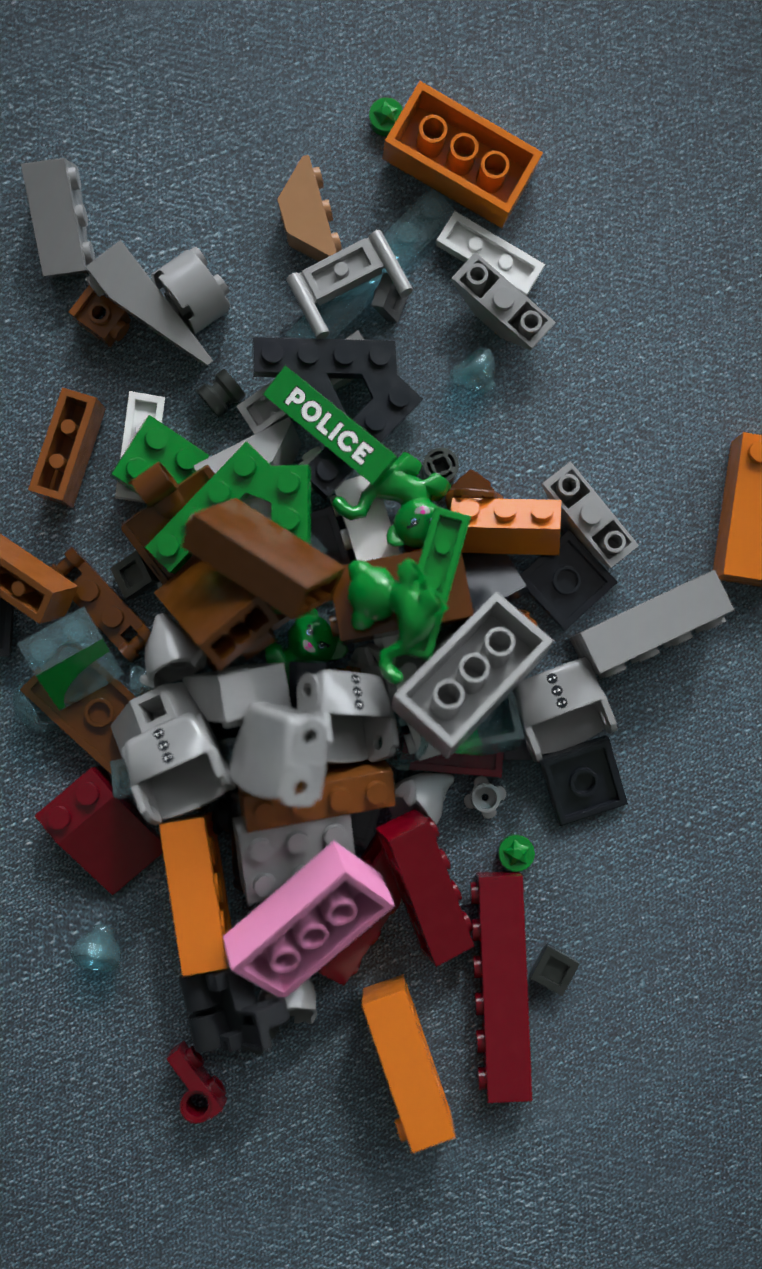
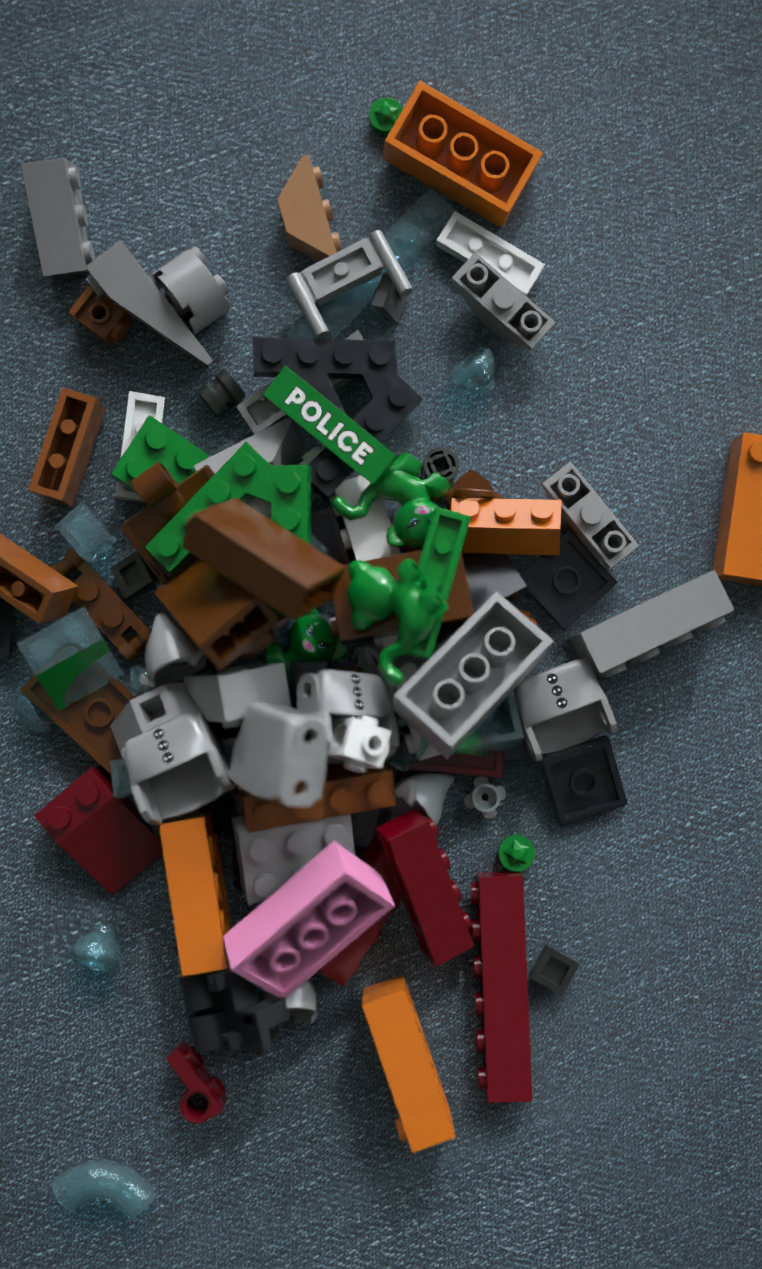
none -> clear light blue cylinder [52,1160,156,1220]
none -> clear light blue brick [55,503,118,563]
none -> white brick [327,715,391,773]

